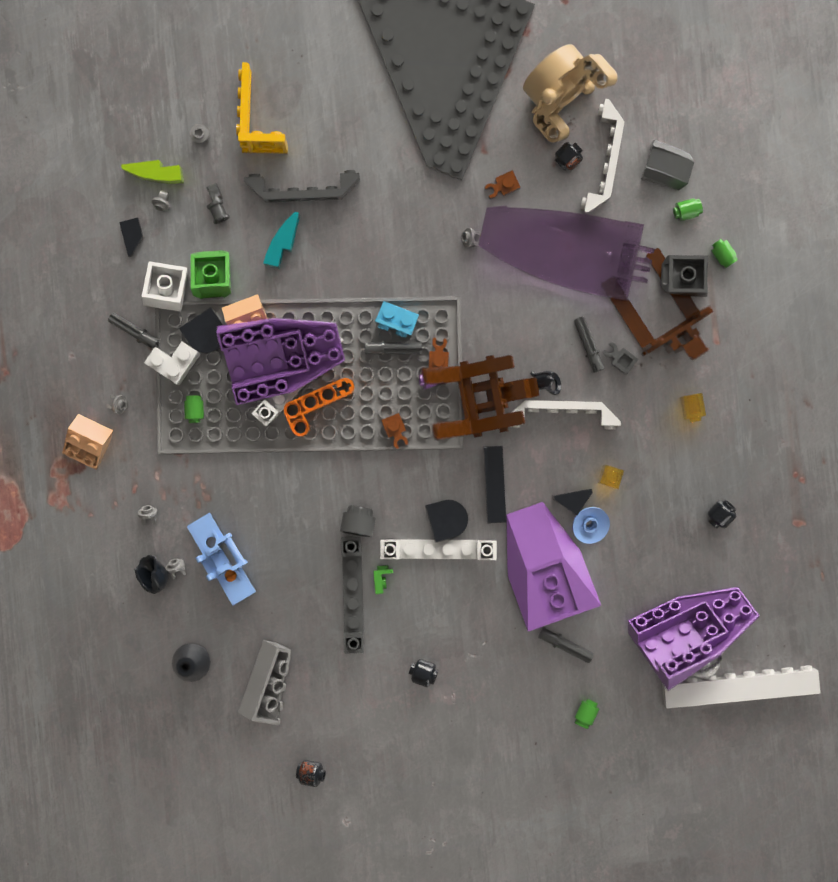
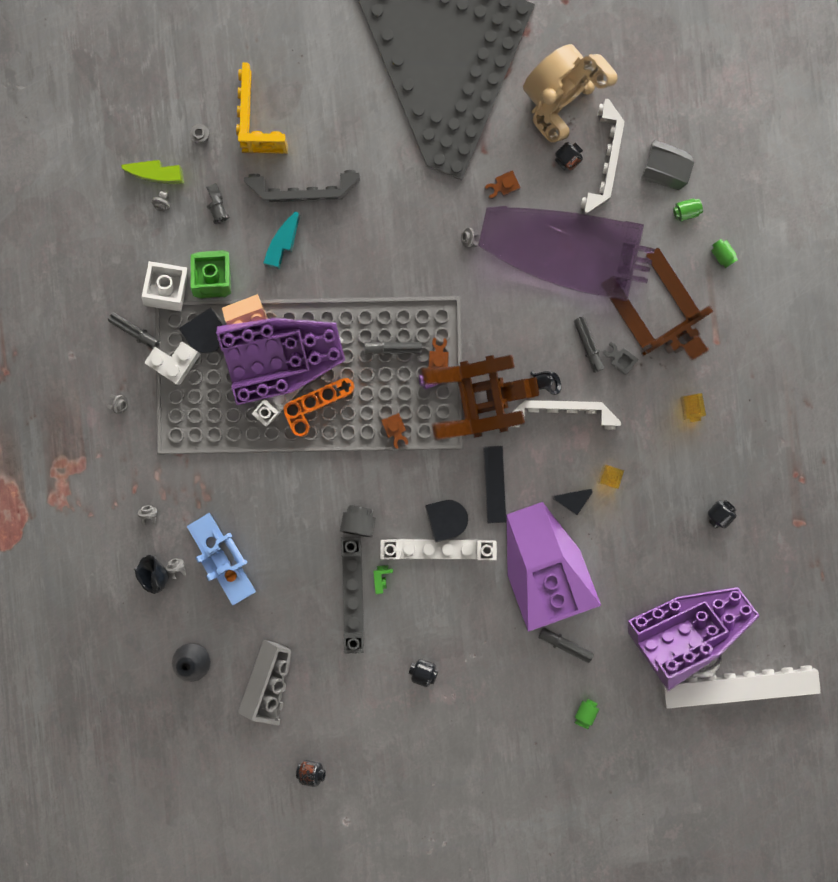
light nougat slope [62,414,113,470] -> none
black tile [119,217,144,257] -> none
bright green brick [184,395,204,423] -> none
medium azure bracket [375,301,419,338] -> none
light blue dish [572,507,610,544] -> none
dark grey slope [661,255,708,297] -> none

